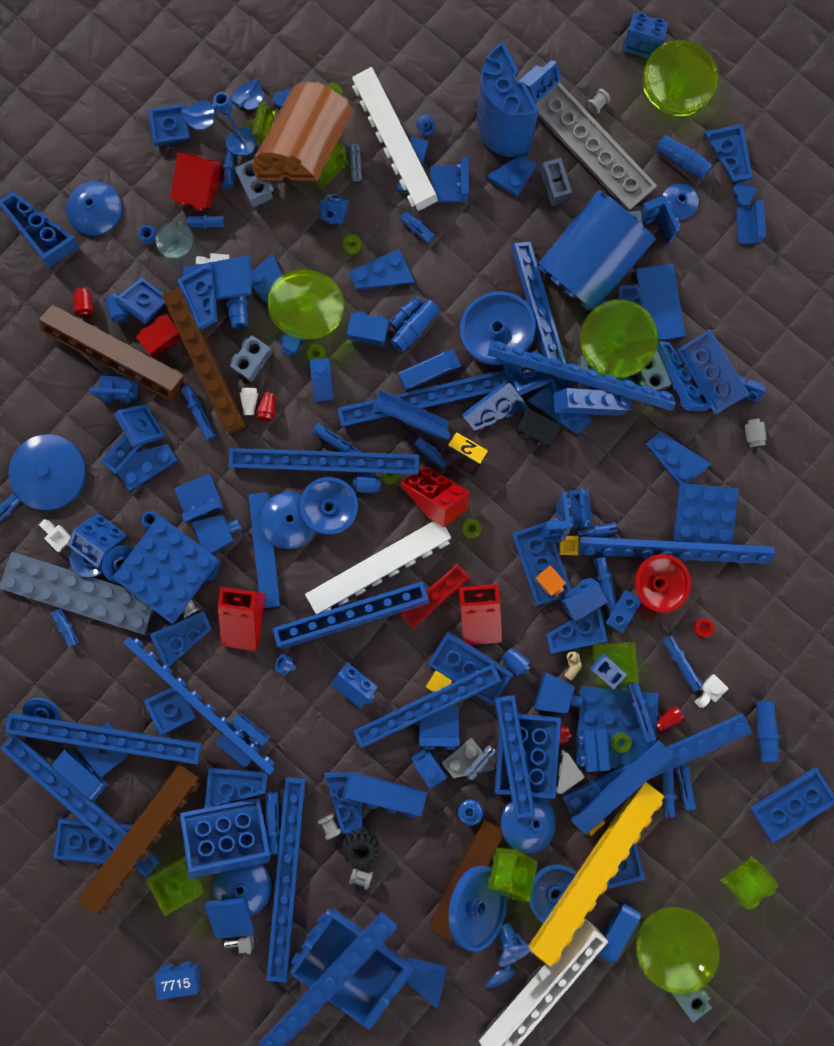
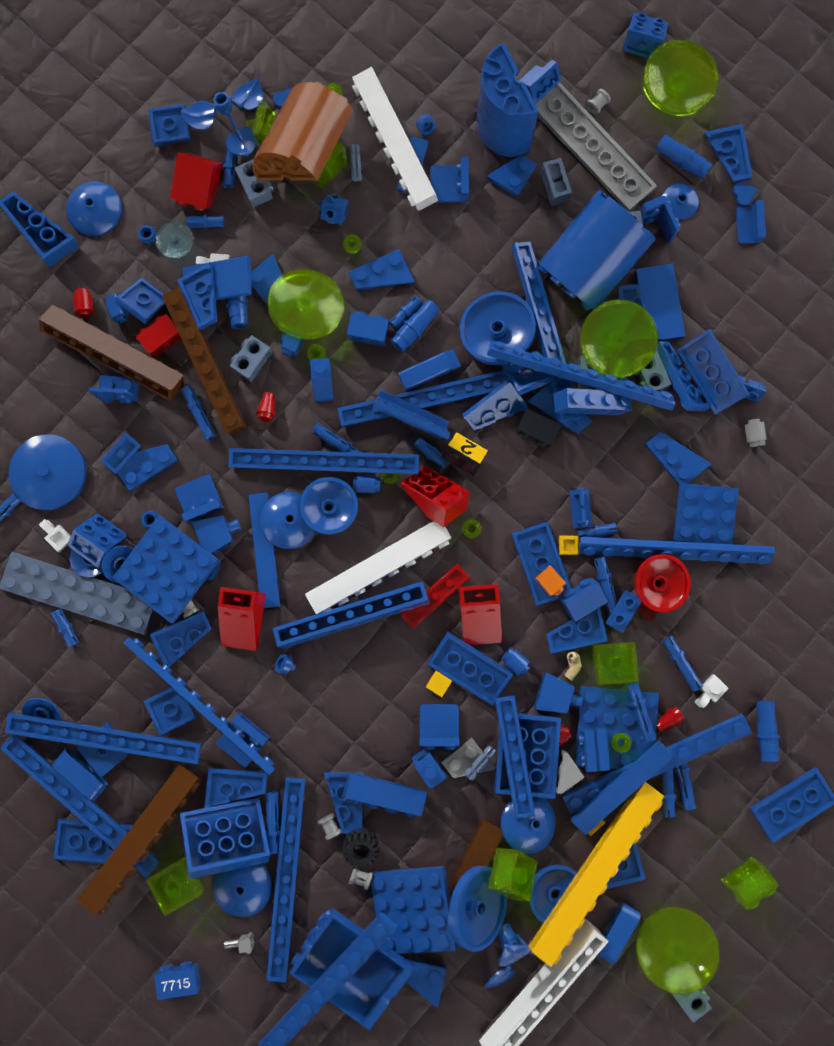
blue plate [114,404,165,447] -> none
blue tile [205,898,255,938] -> none
white cone [240,388,259,415] -> none
blue brick [331,663,378,709] -> none
blue tile [353,664,502,749] -> none
blue pin [400,211,435,244] -> none
blue head [458,799,485,826] -> none
blue bracket [540,492,573,542] -> none
blue slope [590,653,627,689] -> none
red tile [693,618,714,638] -> none
none -> blue plate [371,866,458,953]

